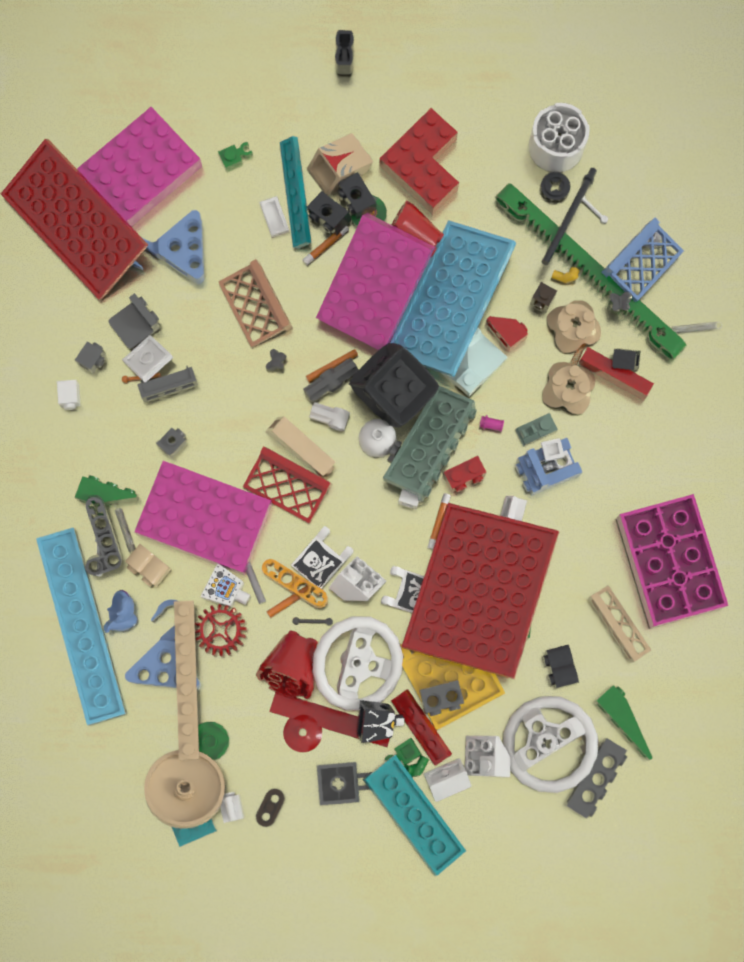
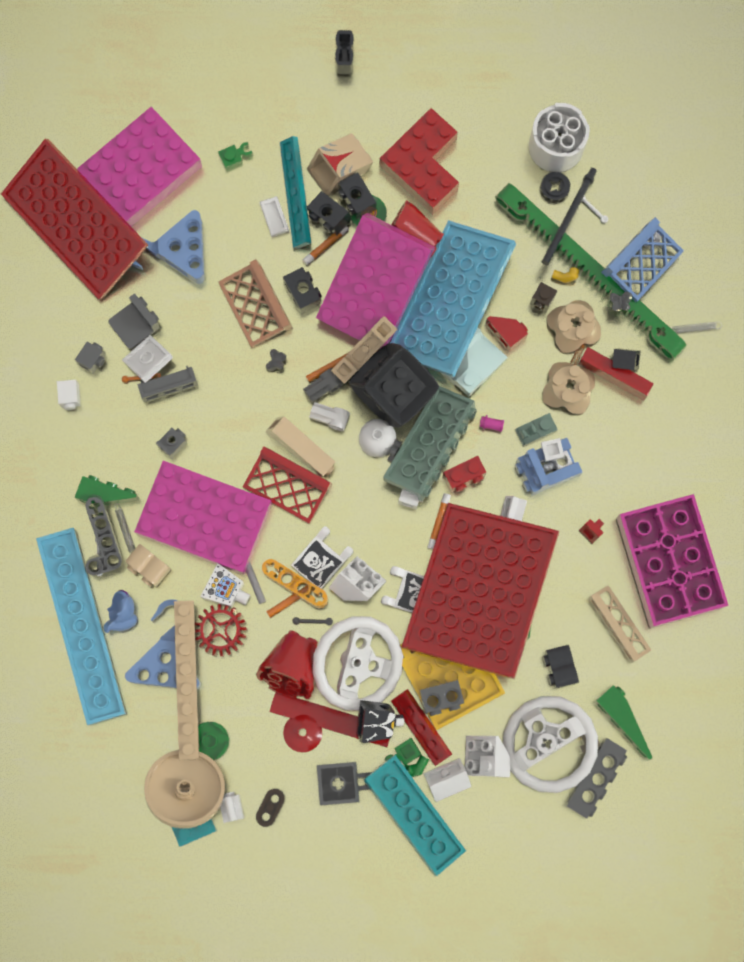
none -> black brick [283,267,322,314]
none -> tan slope [331,316,398,384]
none -> red tile [579,519,604,544]

